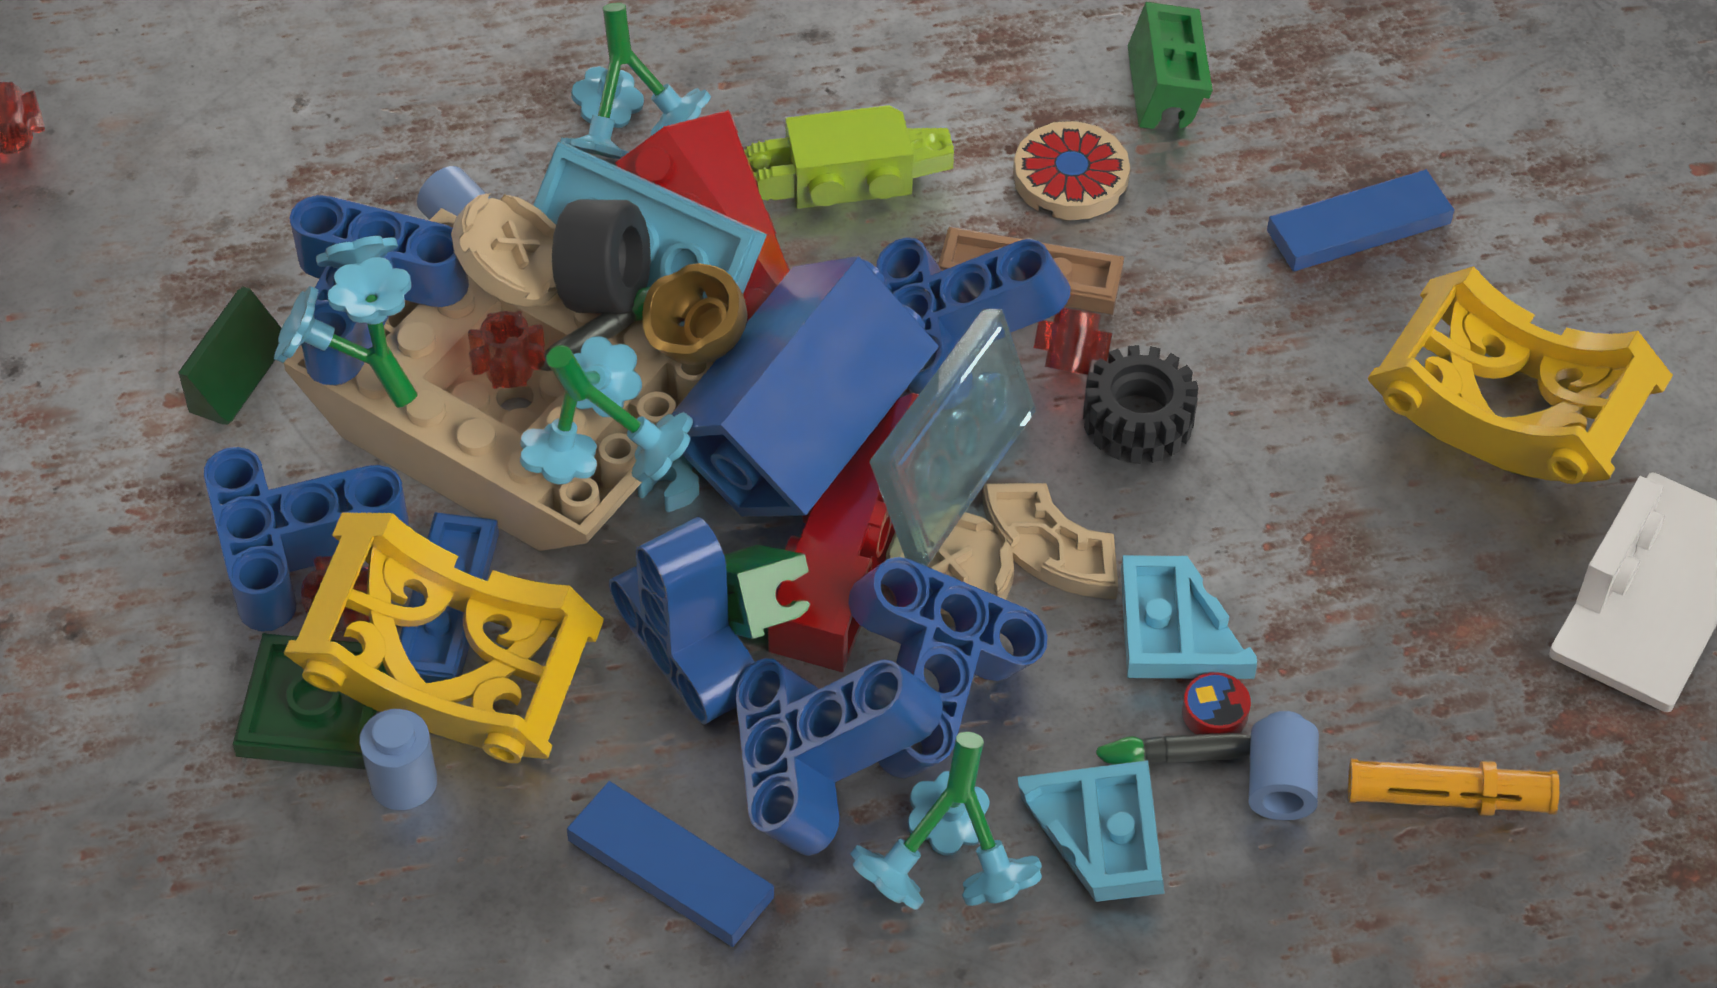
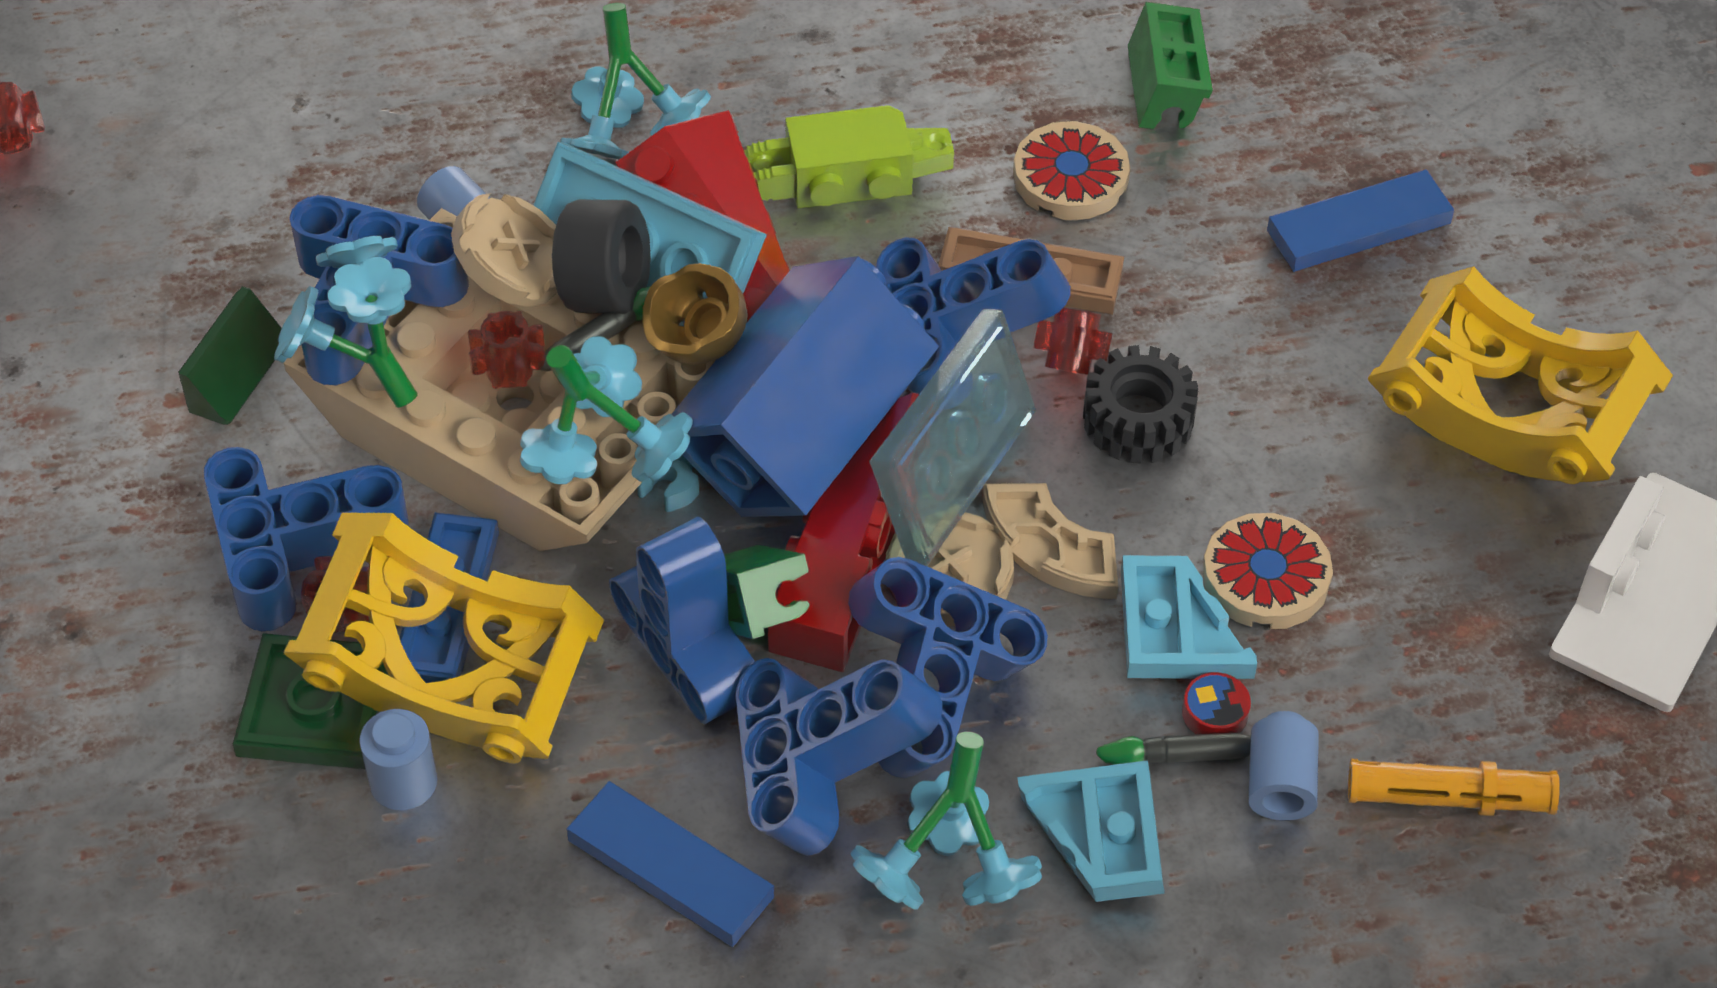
none -> tile [1203,513,1333,629]

